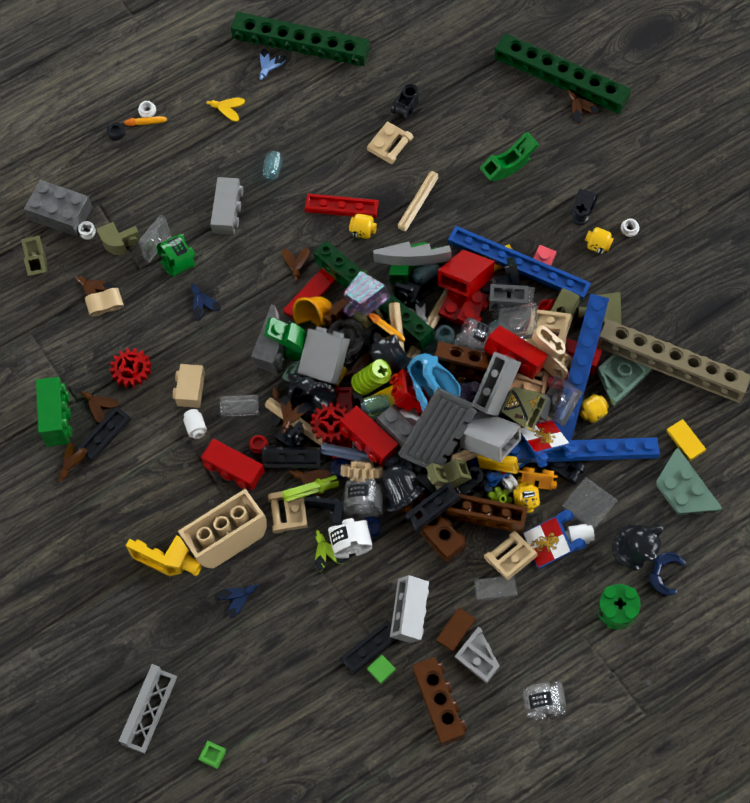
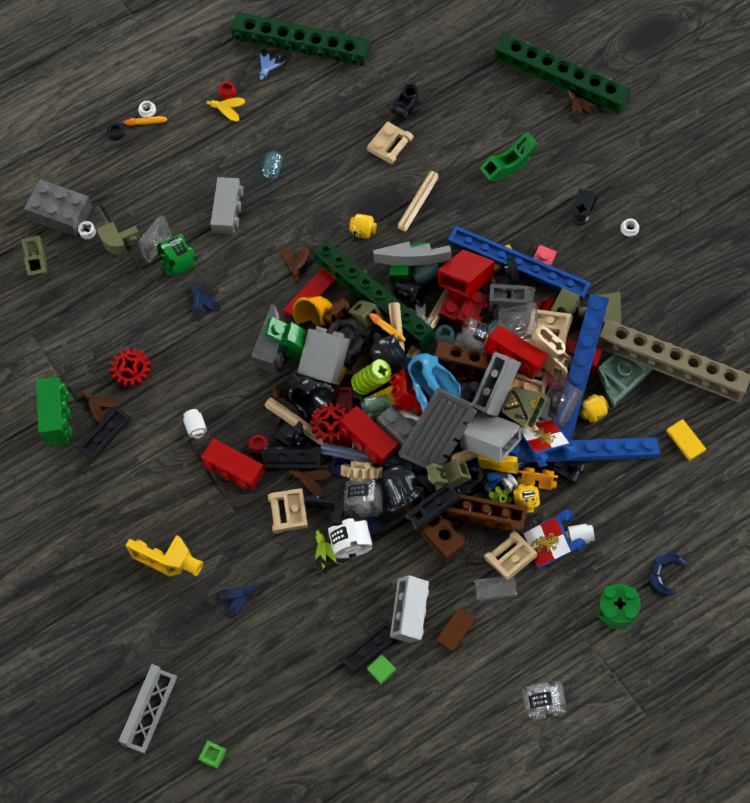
reddish brown piece [58,442,87,482] -> none
reddish brown piece [75,275,113,296] -> none
tan axle [85,288,124,317] -> none
tan brick [173,364,205,408] -> none
tan windscreen [178,489,267,569] -> none
clear tile [220,395,259,416] -> none
reddish brown piece [281,395,310,434] -> none
sand green plate [282,361,302,382] -> none
lime axle [282,475,339,502] -> none
red tile [305,193,379,219] -> none
clear purple torso [343,271,391,317] -> none
reddish brown brick [412,657,467,747] -> none
light grey wing [454,627,500,683] -> none
clear tile [562,477,617,530] -> none
yellow head [585,227,614,254] -> none
black hair [612,525,663,571] -> none
sand green wing [655,448,722,516] -> none
none -> red plate [218,82,236,99]

